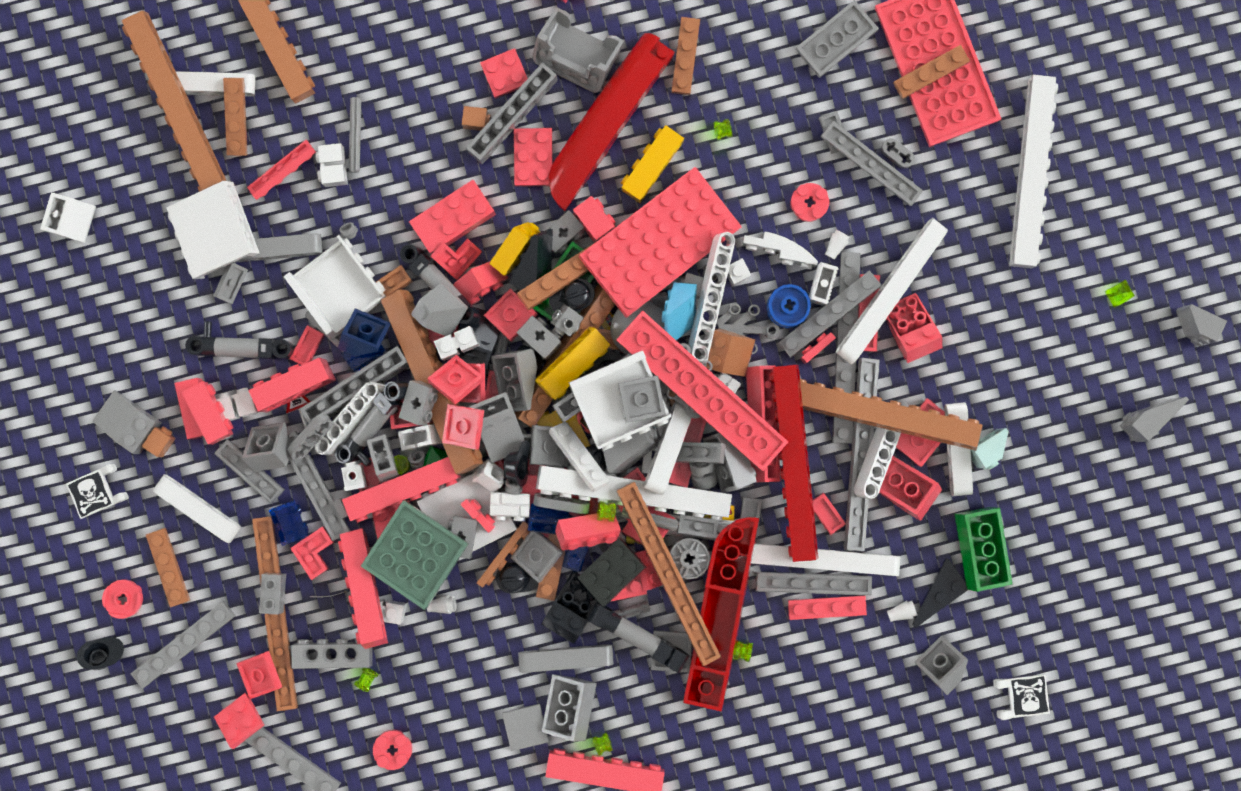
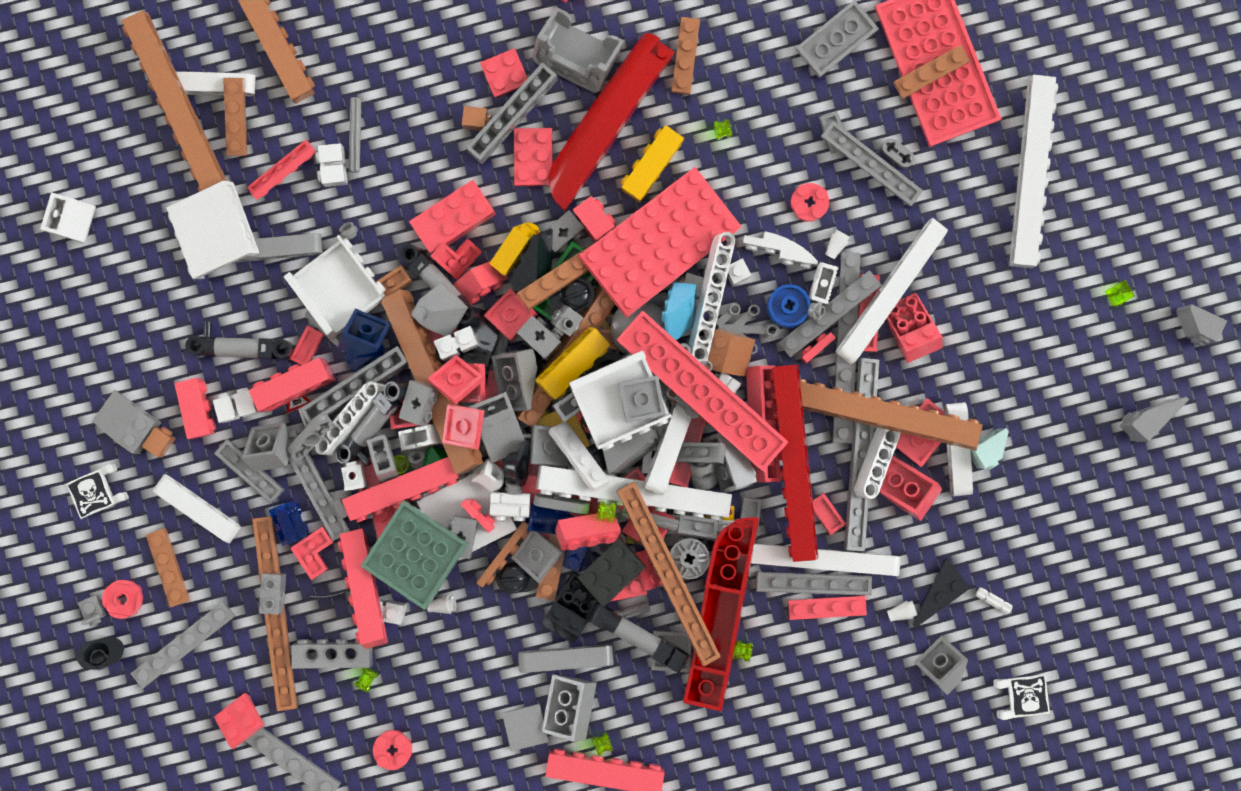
coral brick [182,381,233,445] -> none
light grey plate [213,263,248,304] -> none
coral plate [236,651,282,699] -> none
green brick [955,507,1013,592] -> none
none -> light grey bracket [78,595,107,627]
none -> light grey plate [808,302,825,321]
none -> white axle [975,587,1012,614]

